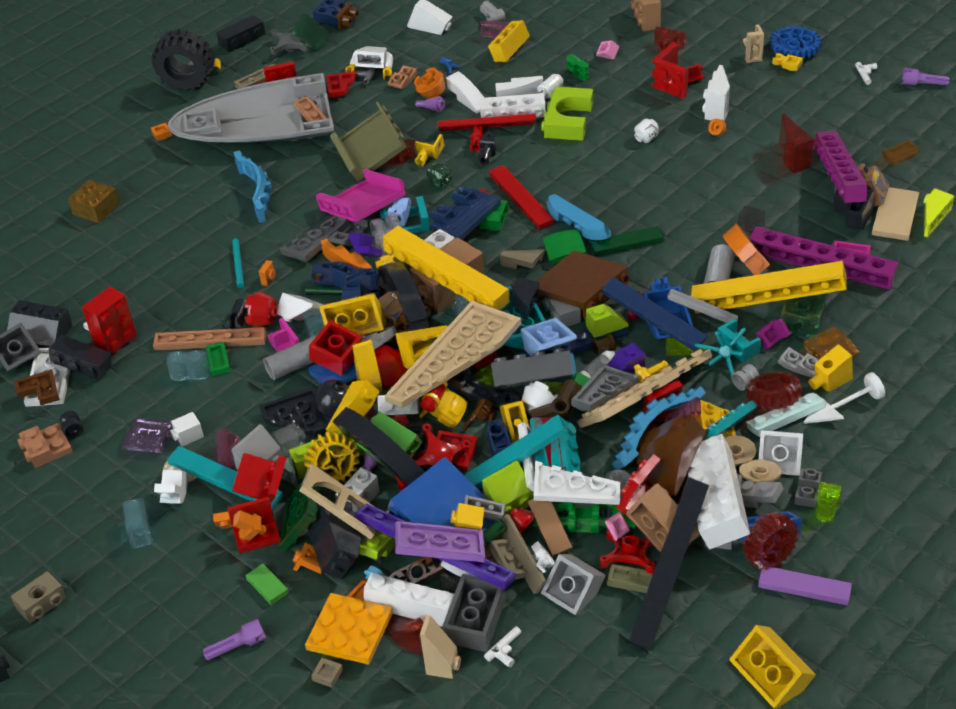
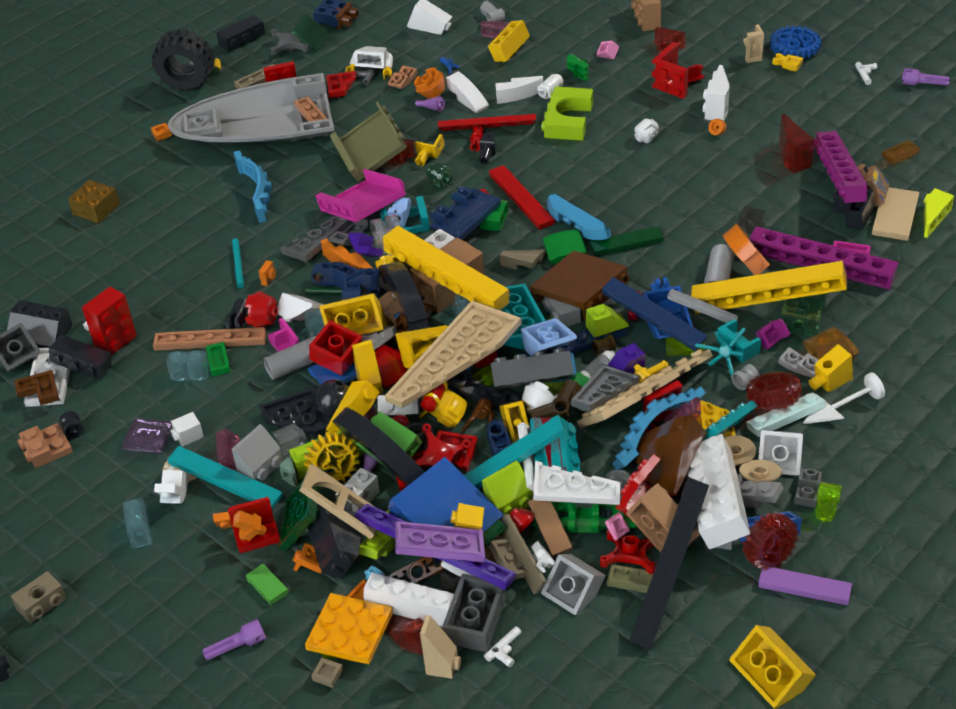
red bracket [232,453,287,503] -> none
light grey piece [463,495,505,521] -> none
white brick [479,93,546,118] -> none
black slope [509,277,540,319] -> none

